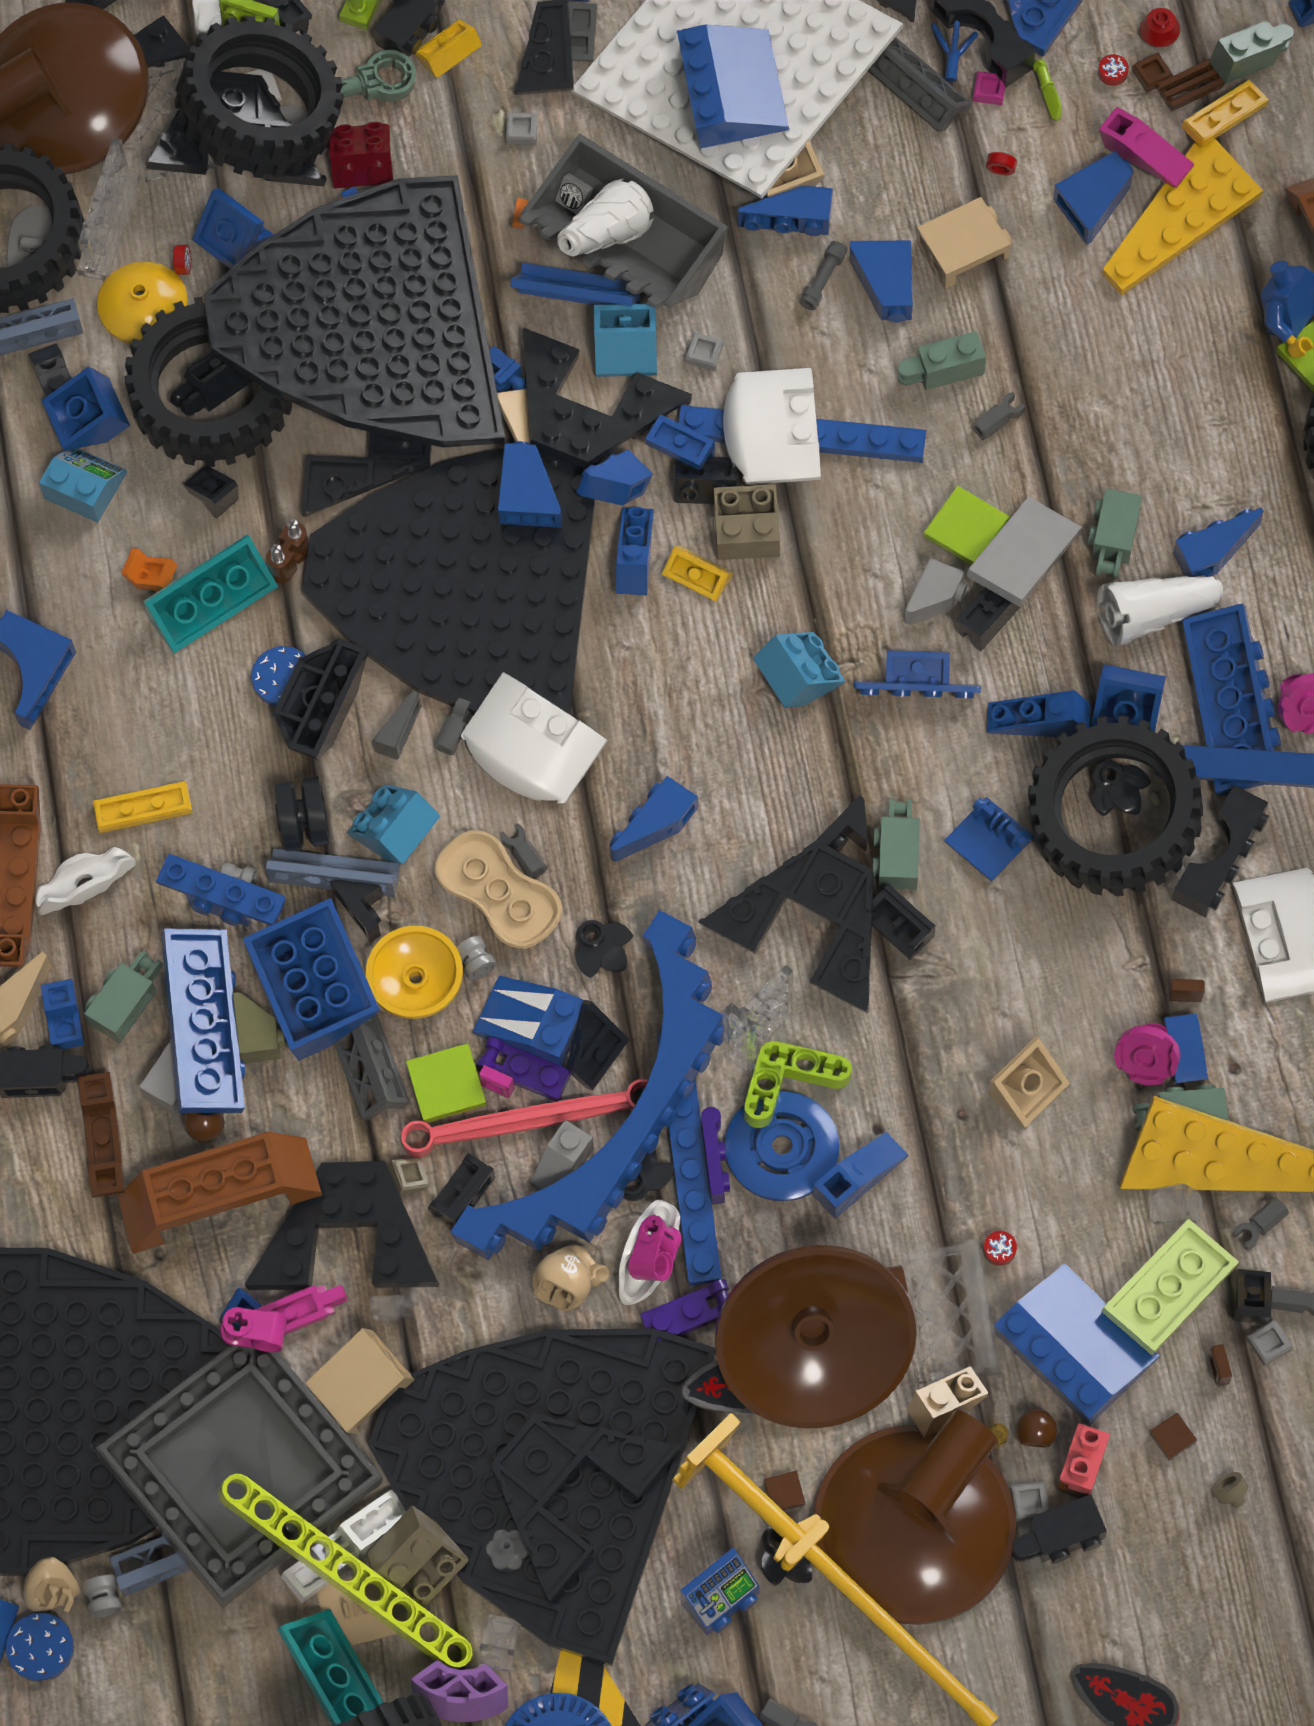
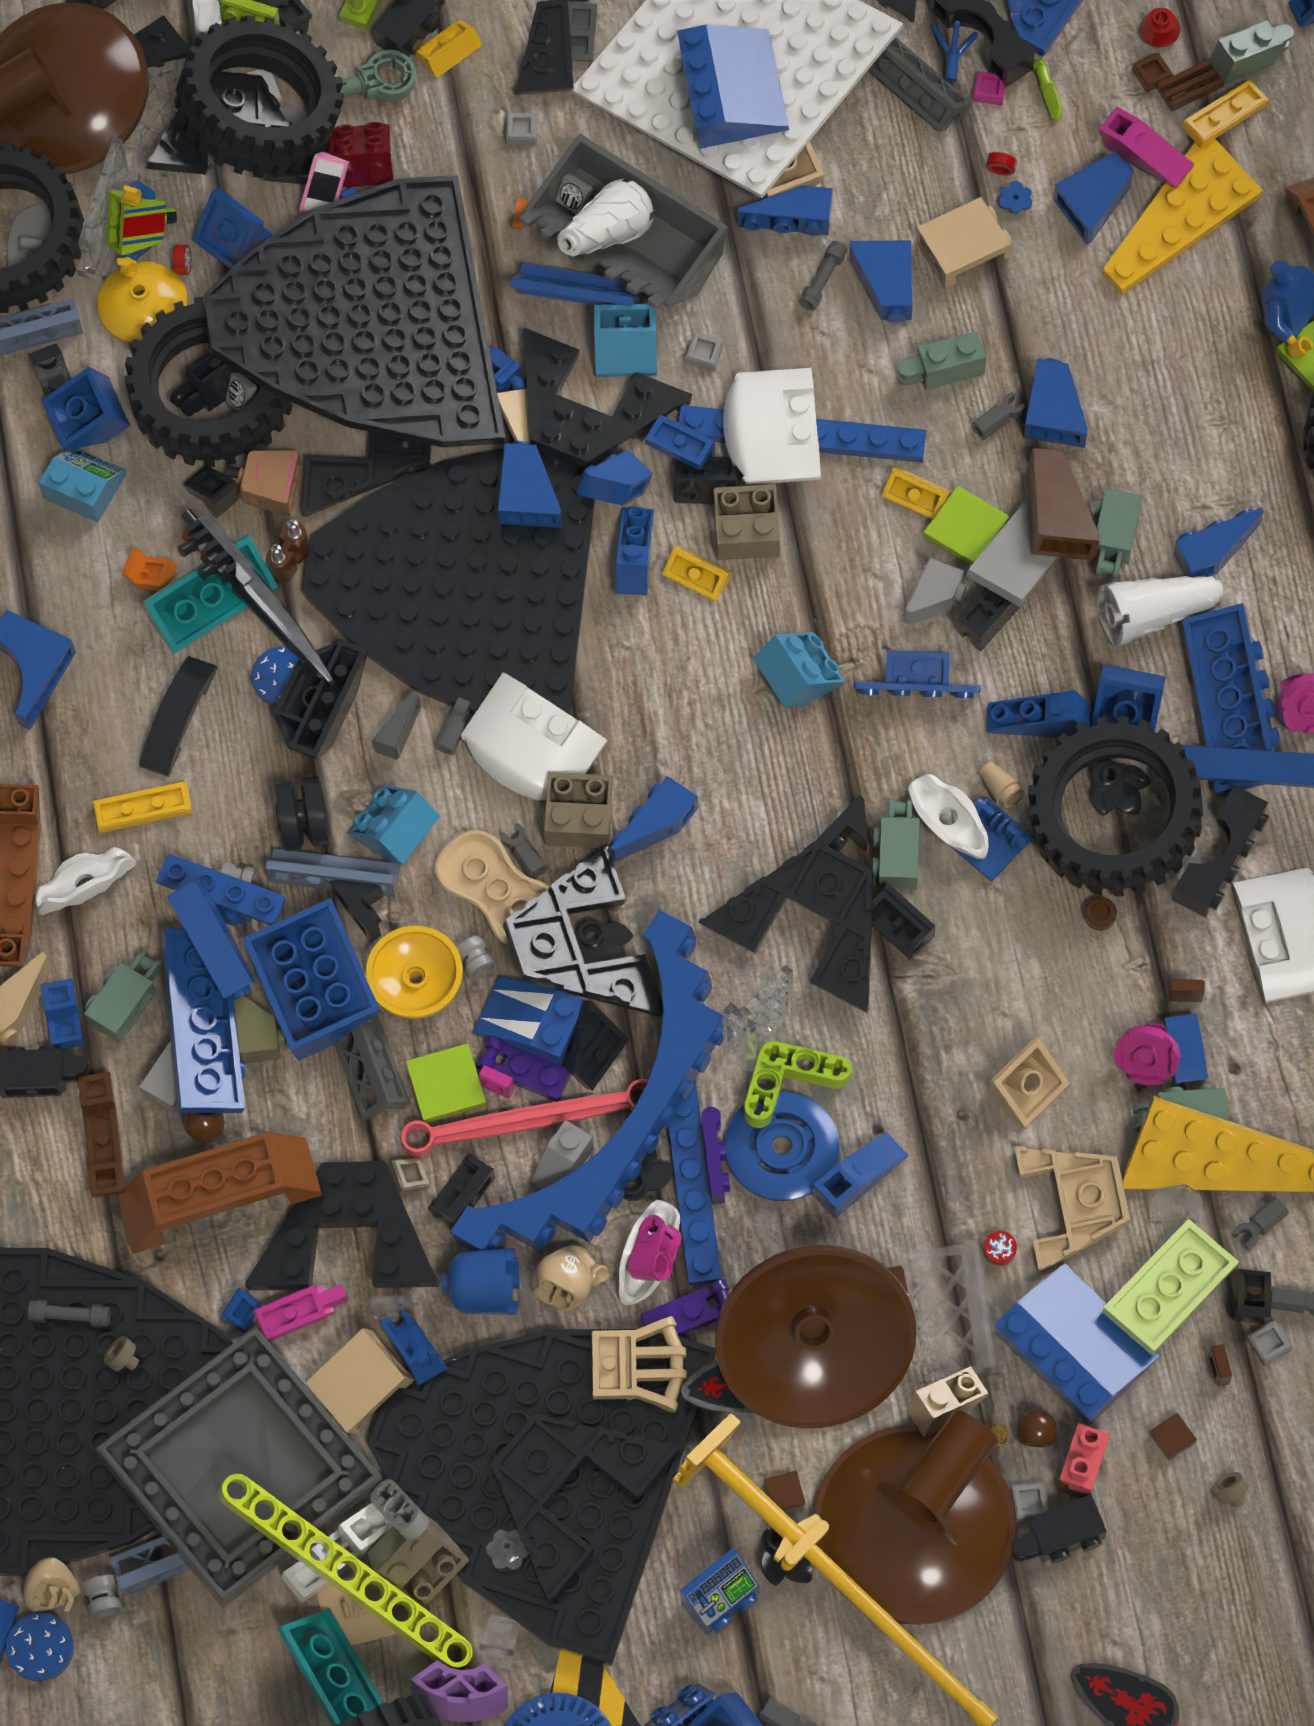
dark pink piece [220,1307,287,1352] -> none
red tile [1098,54,1129,86] -> none
none -> dark grey bar [28,1300,111,1328]
none -> dark tan tile [103,1336,139,1371]
none -> torso [106,181,177,278]
none -> black slope [139,656,218,777]
none -> blue slope [167,878,255,1000]
none -> black piece [177,509,334,687]
none -> light grey tile [226,372,257,412]
none -> medium nougat torso [226,450,302,517]
none -> slope [299,152,349,213]
none -> light grey beam [370,1479,429,1540]
none -> blue hinge [380,1310,447,1385]
none -> blue cylinder [442,1248,520,1315]
none -> wing [503,844,663,1017]
none -> dark tan slope [544,772,613,848]
none -> tan plate [592,1316,687,1412]
none -> yellow slope [881,467,952,520]
none -> white piece [908,774,989,859]
none -> tan cone [979,762,1024,808]
none -> blue plant [999,181,1032,214]
none -> tan wing [1014,1146,1131,1272]
none -> blue slope [1024,358,1088,448]
none -> reddish brown slope [1026,448,1100,561]
none -> reddish brown tile [1084,897,1117,931]

